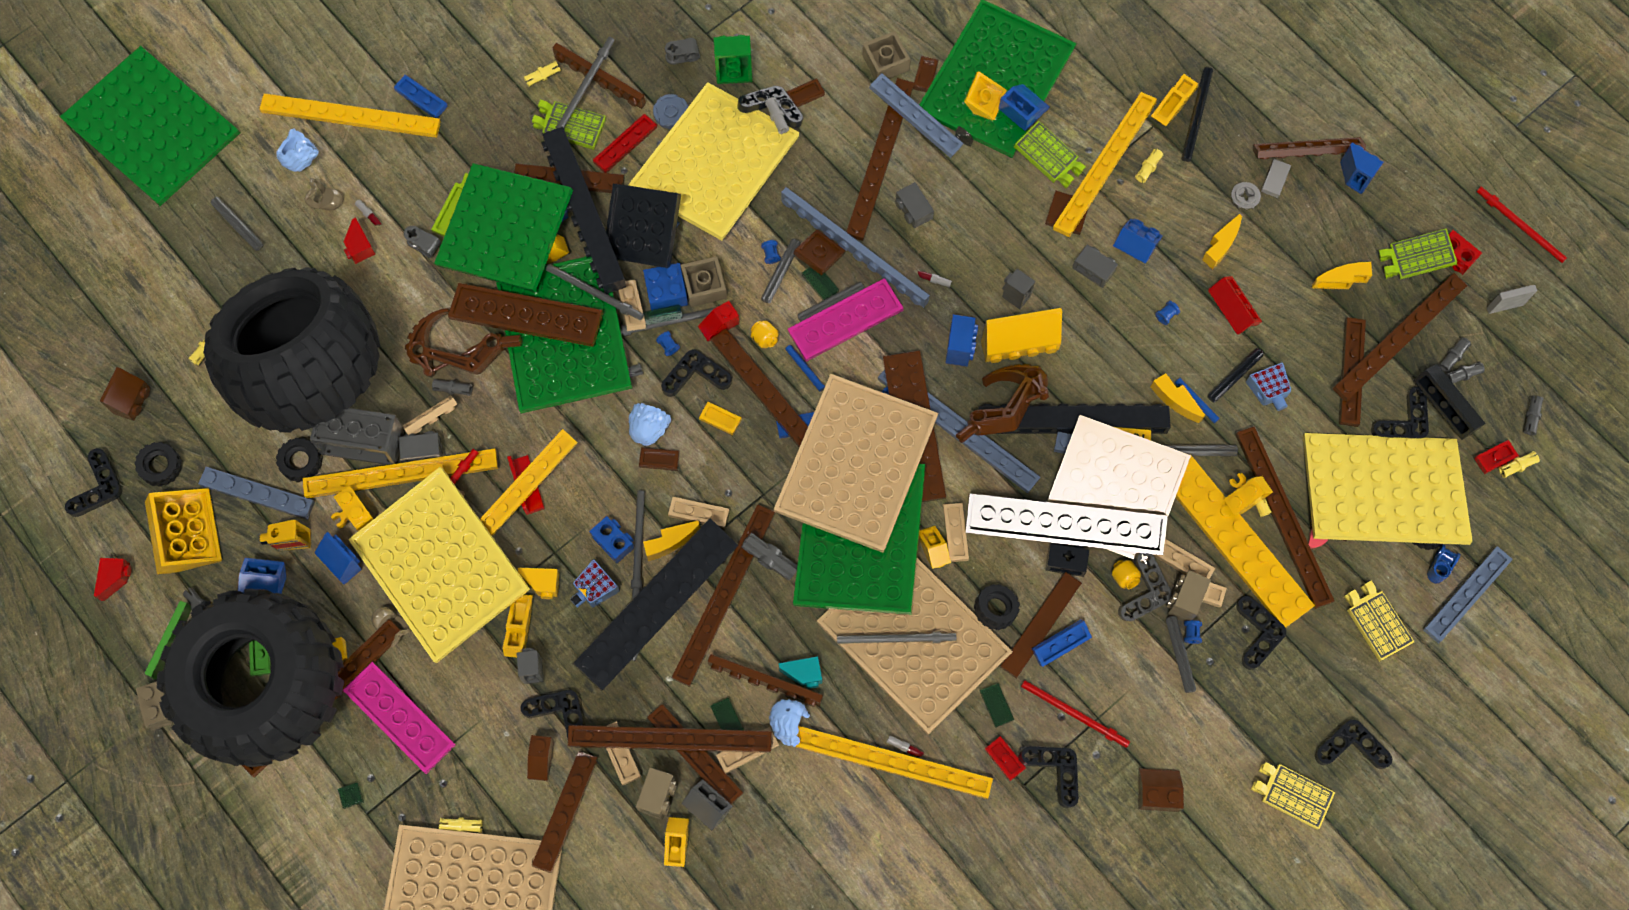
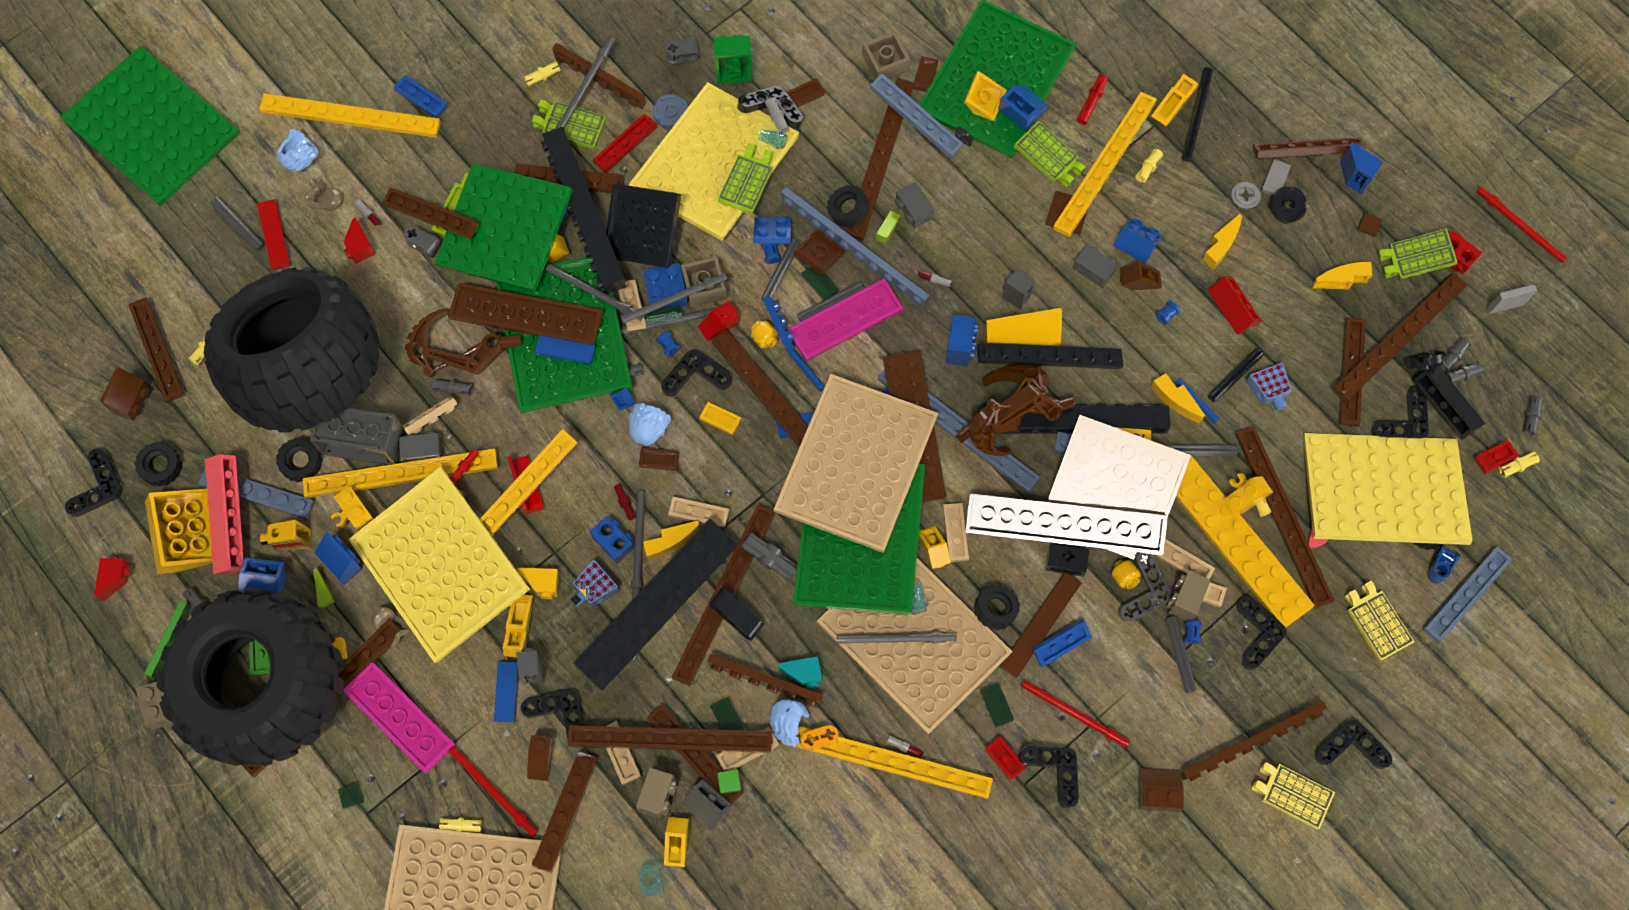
none -> reddish brown plate [128,297,185,403]
none -> coral brick [205,454,244,575]
none -> red tile [257,199,291,271]
none -> lime piece [313,568,335,609]
none -> reddish brown plate [382,187,479,240]
none -> red bar [449,747,538,837]
none -> blue tile [494,662,518,723]
none -> blue tile [535,335,596,364]
none -> blue tile [610,387,635,411]
none -> dark red bar [614,484,635,520]
none -> dark grey bar [621,273,727,324]
none -> clear light blue brick [638,864,664,897]
none -> black beam [709,588,764,641]
none -> lime tile [718,143,773,215]
none -> bright green tile [718,770,741,794]
none -> blue plate [753,216,791,244]
none -> clear light blue cone [759,130,787,149]
none -> blue plate [763,296,795,351]
none -> light orange beam [801,725,839,751]
none -> black tyre [827,185,870,227]
none -> lime piece [876,211,901,244]
none -> clear light blue cone [912,582,928,613]
none -> reddish brown piece [969,384,1076,456]
none -> black plate [977,342,1123,369]
none -> red pin [1076,74,1108,125]
none -> reddish brown slope [1120,261,1162,290]
none -> reddish brown plate [1180,701,1327,781]
none -> black plate [1269,186,1307,224]
none -> reddish brown tile [1357,213,1382,237]
none -> black plate [1406,350,1447,371]

